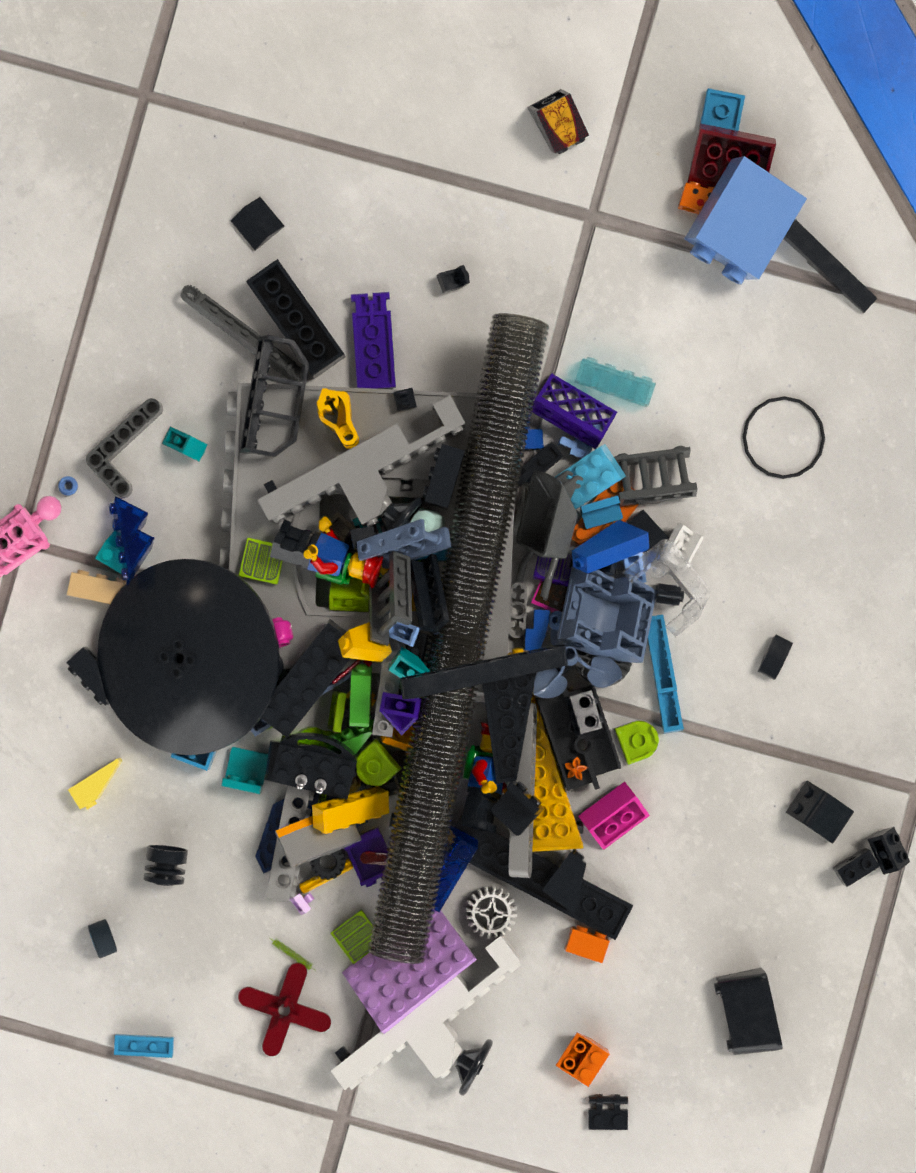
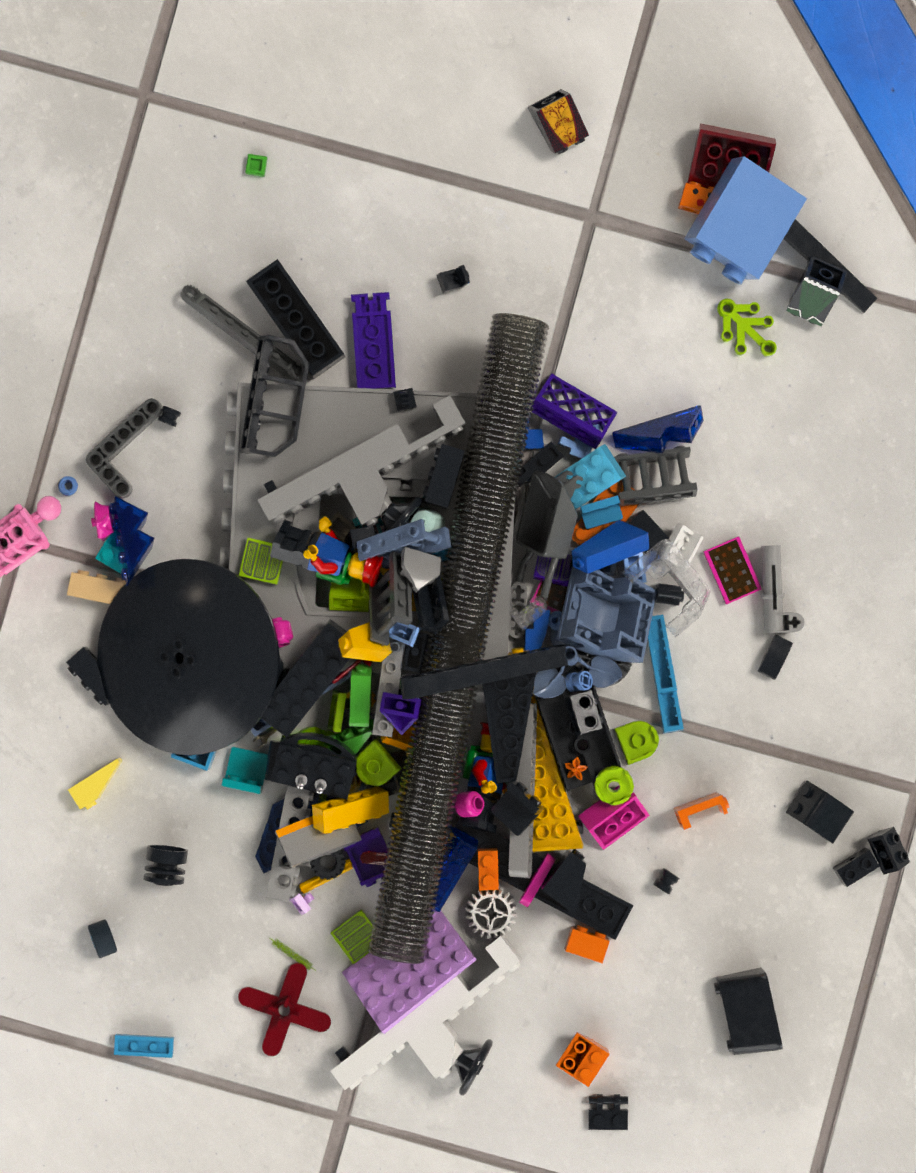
teal slope [162,426,208,462] -> none
black slope [231,197,285,251] -> none
yellow piece [316,388,359,449] -> none
teal slope [389,647,430,678] -> none
clear light blue brick [574,357,656,407] -> none
dark azure tile [700,88,745,131] -> none
black piece [742,396,825,479] -> none
none -> dark pink piece [91,501,114,541]
none -> black wheel [158,406,181,427]
none -> bright green tile [245,154,268,177]
none -> dark tan hand [253,728,277,748]
none -> light grey slope [400,547,441,592]
none -> dark pink head [455,791,484,817]
none -> orange brick [478,848,499,891]
none -> clear leg [510,596,548,630]
none -> dark pink beam [519,854,556,907]
none -> medium blue wheel [565,671,593,692]
none -> lime tile [594,766,634,805]
none -> clear blue slope [612,405,704,453]
none -> black wheel [653,868,680,895]
none -> orange panel [673,792,730,830]
none -> tile [703,536,762,605]
none -> lime plant [717,299,777,356]
none -> light grey piece [761,545,804,633]
none -> slope [786,256,847,326]

